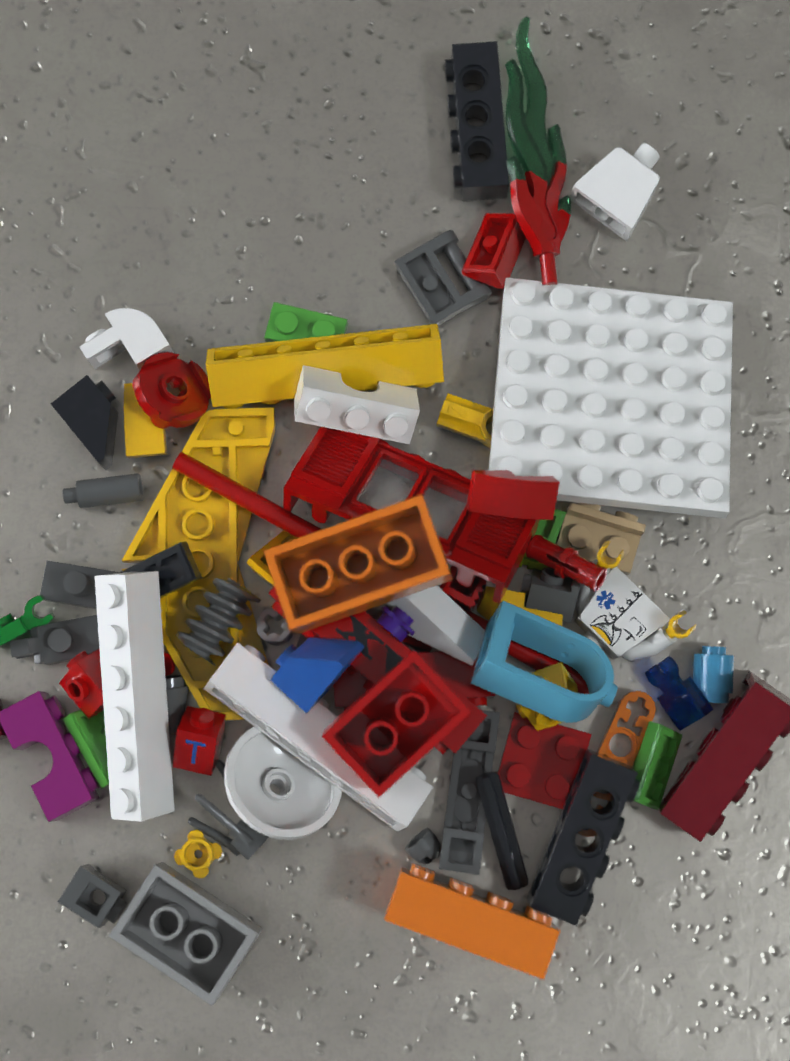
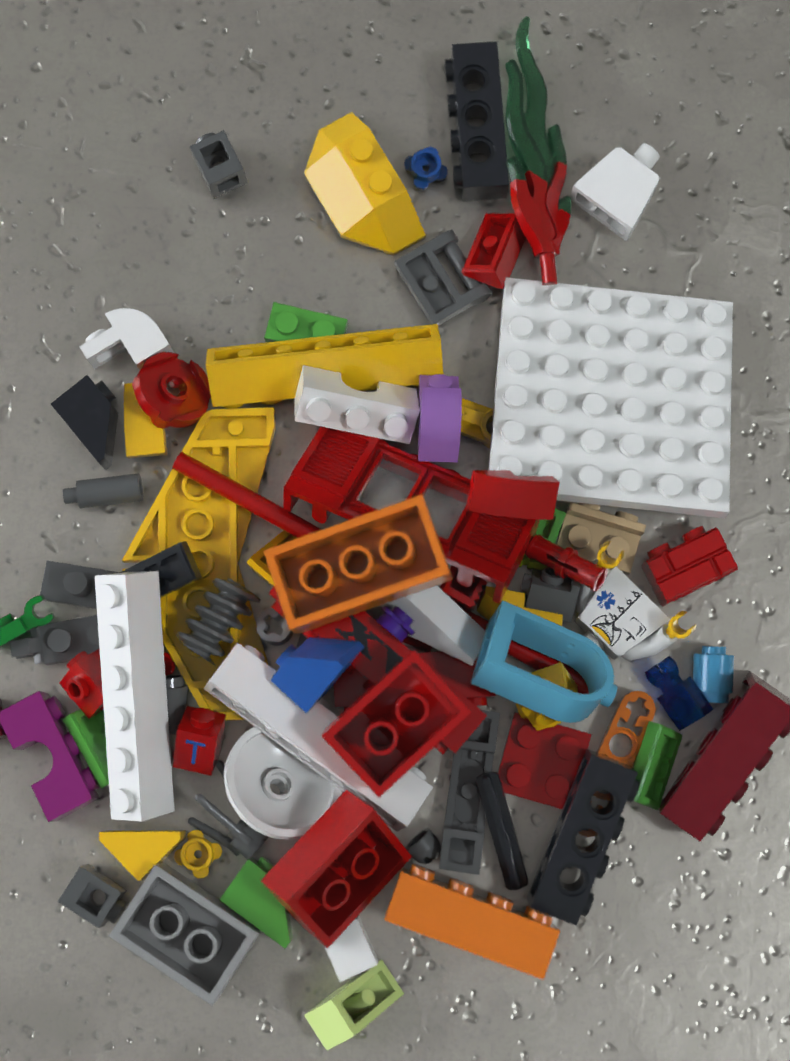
none -> yellow slope [99,830,186,882]
none -> dark grey brick [190,130,247,199]
none -> bright green slope [219,856,293,949]
none -> red brick [260,790,412,949]
none -> yellow wedge [304,112,426,256]
none -> yellowish green slope [304,959,404,1050]
none -> white brick [324,915,378,982]
none -> blue plate [404,147,448,190]
none -> medium lavender brick [418,374,462,463]
none -> red brick [641,526,738,607]

